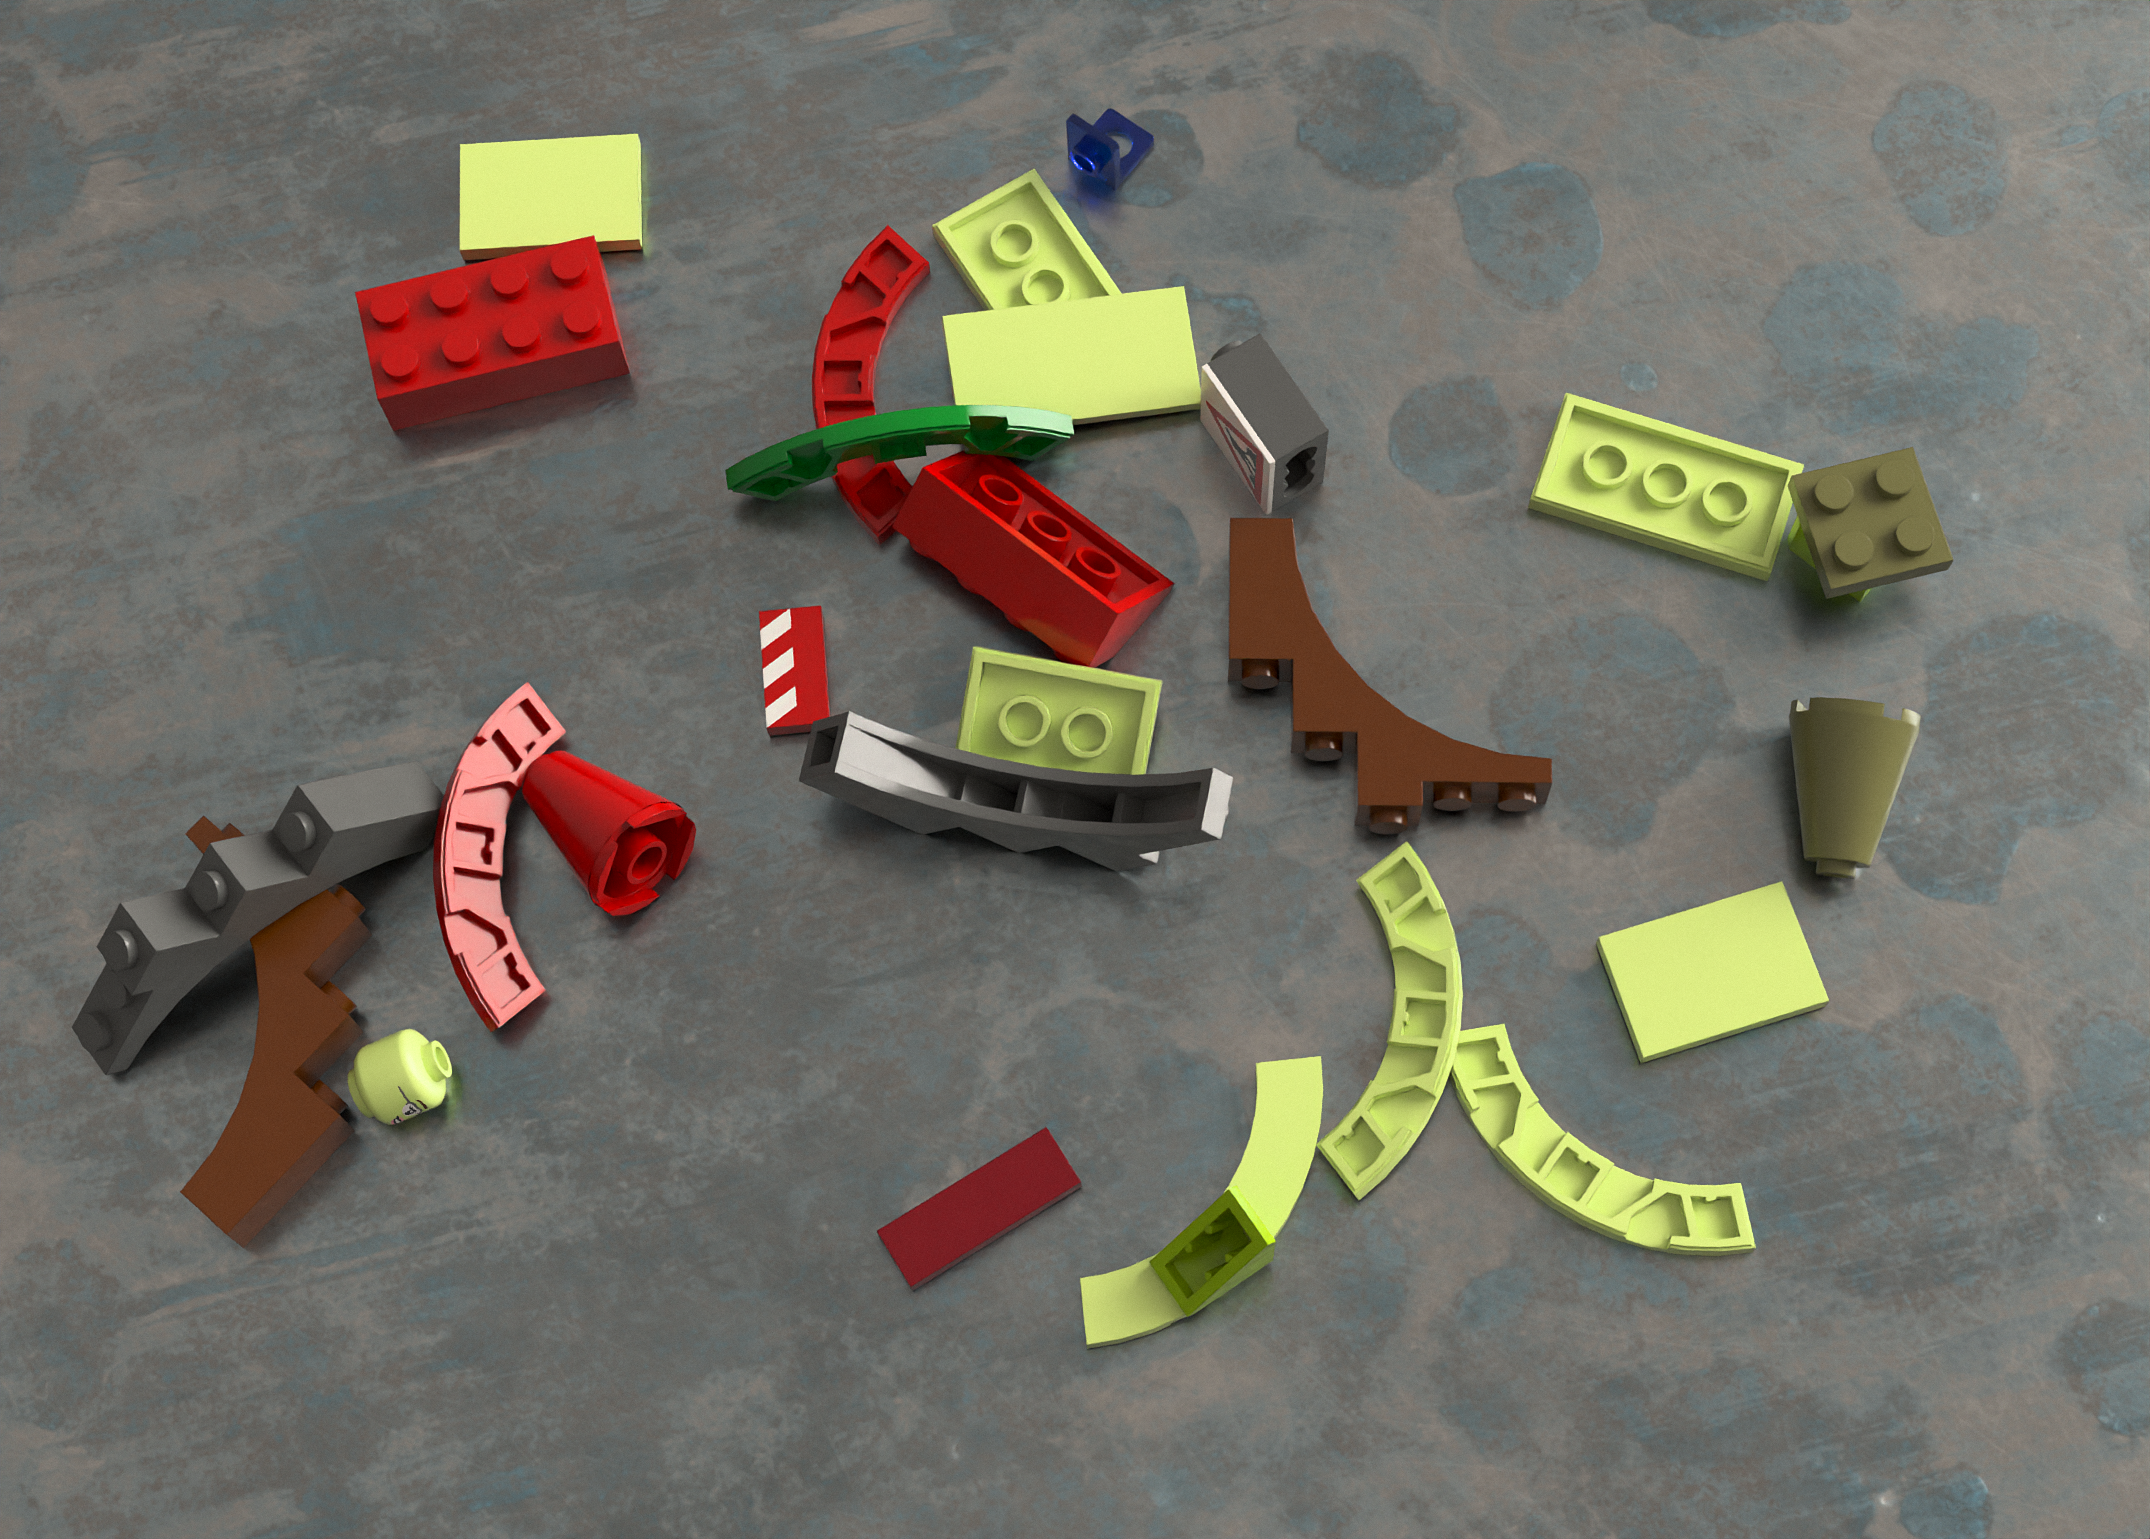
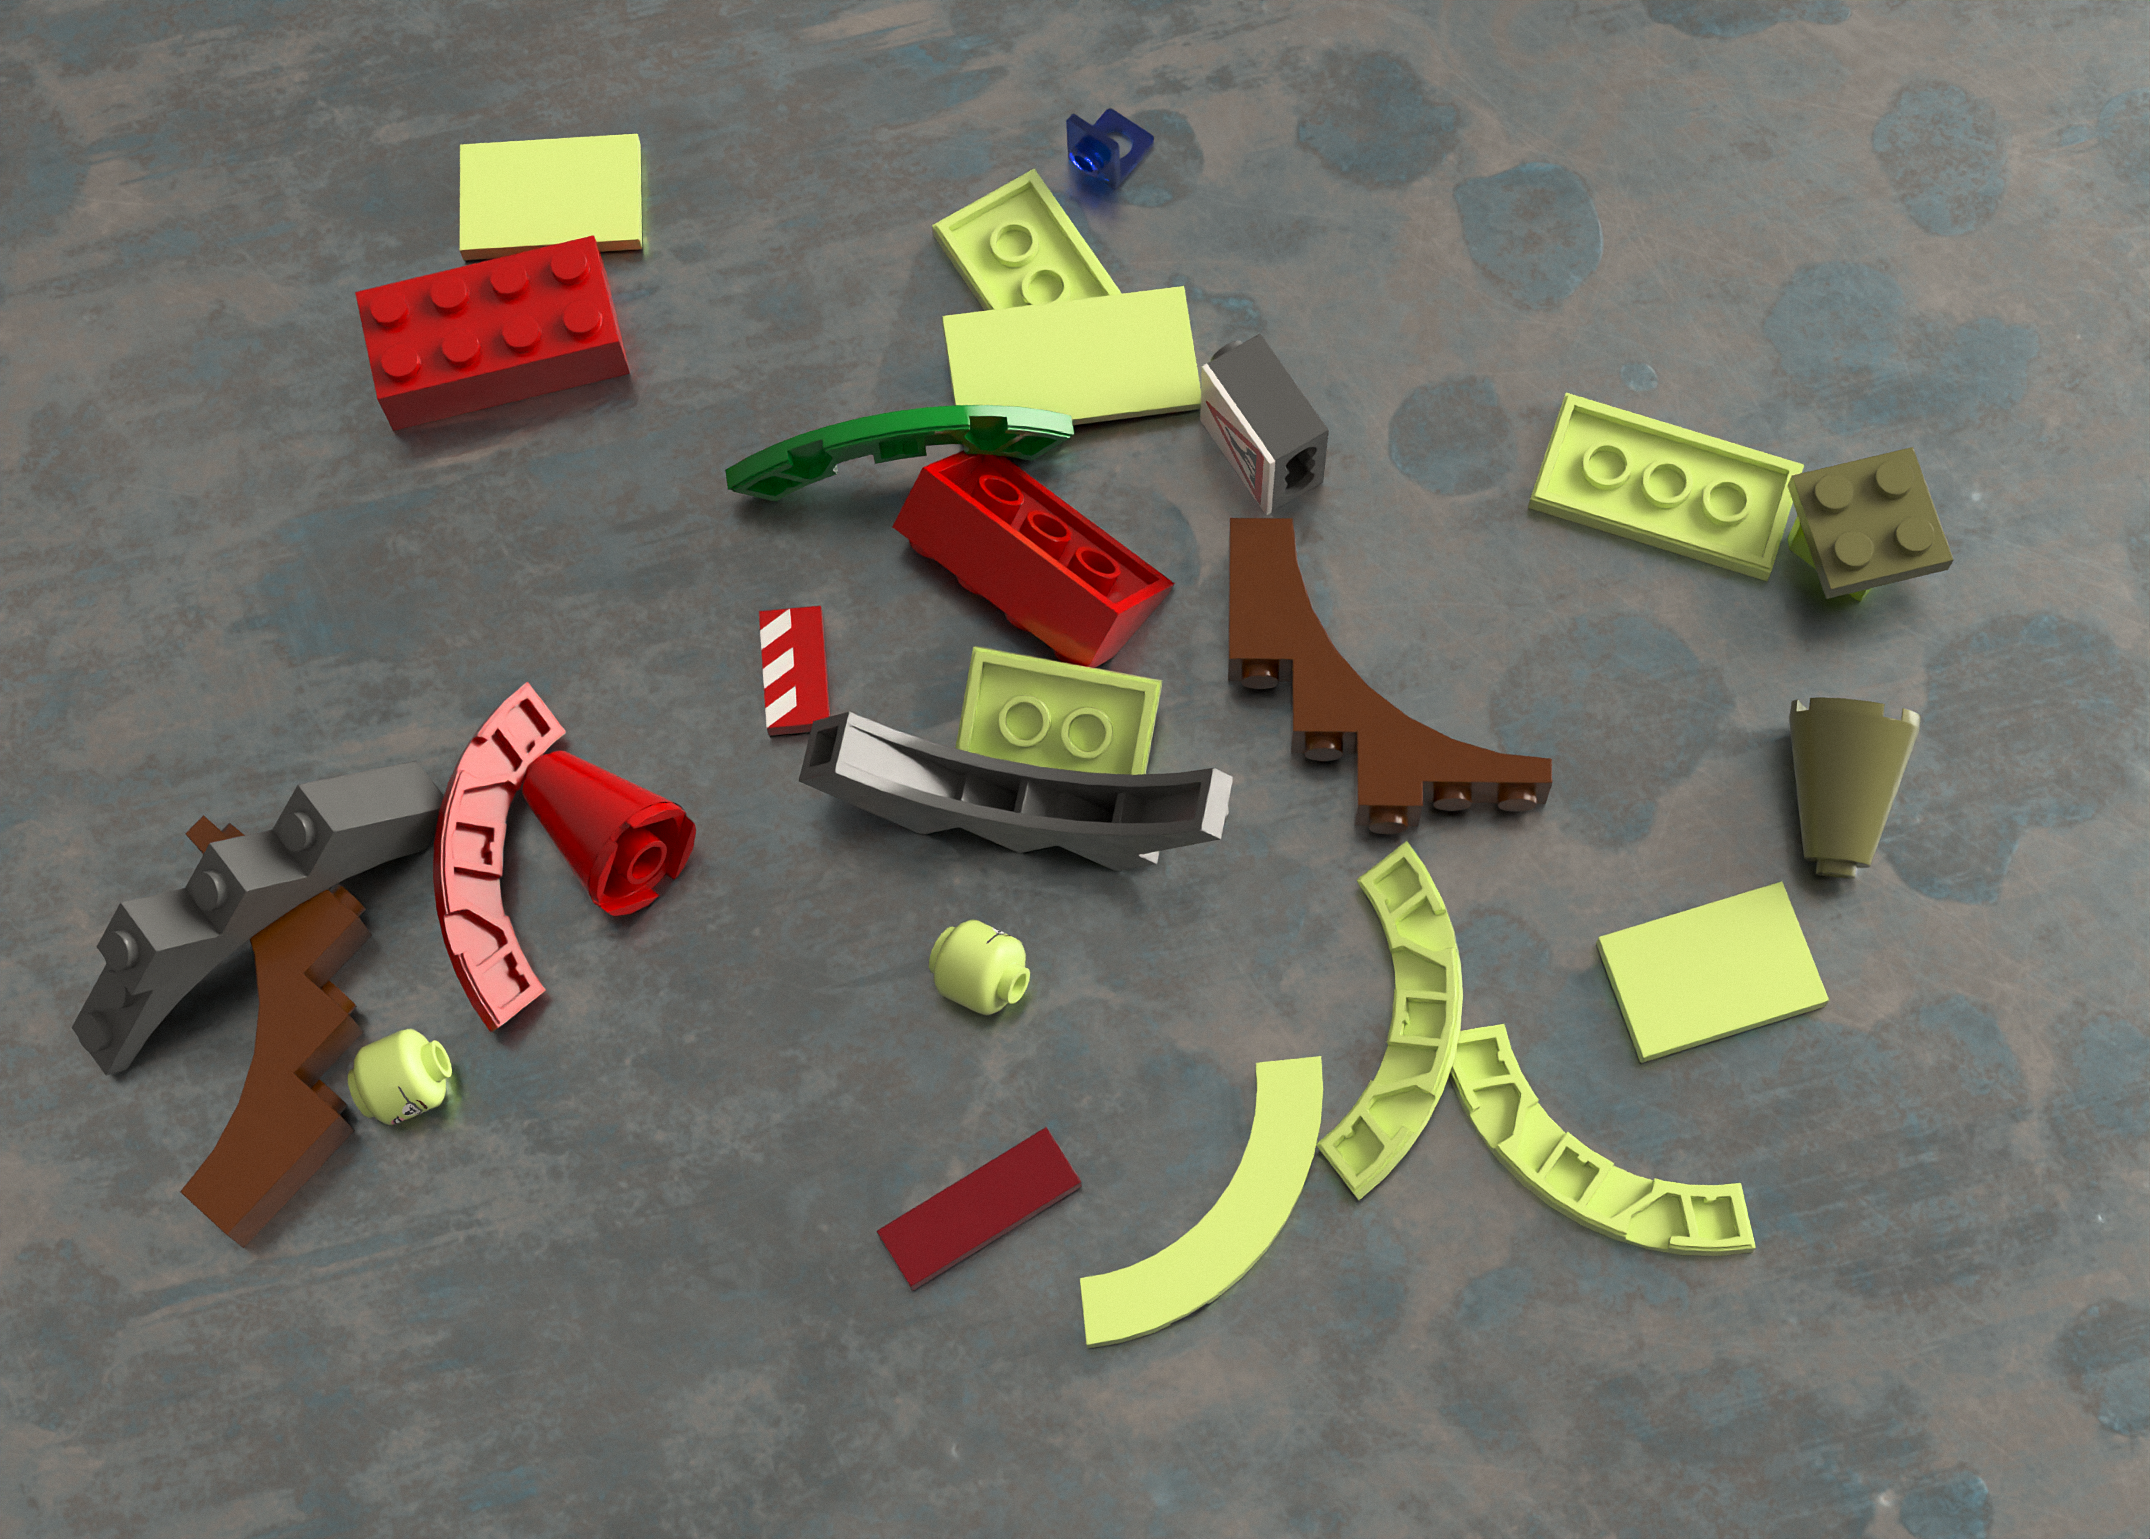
red tile [812,225,930,546] -> none
lime slope [1149,1185,1276,1317] -> none
none -> yellowish green head [929,919,1030,1015]

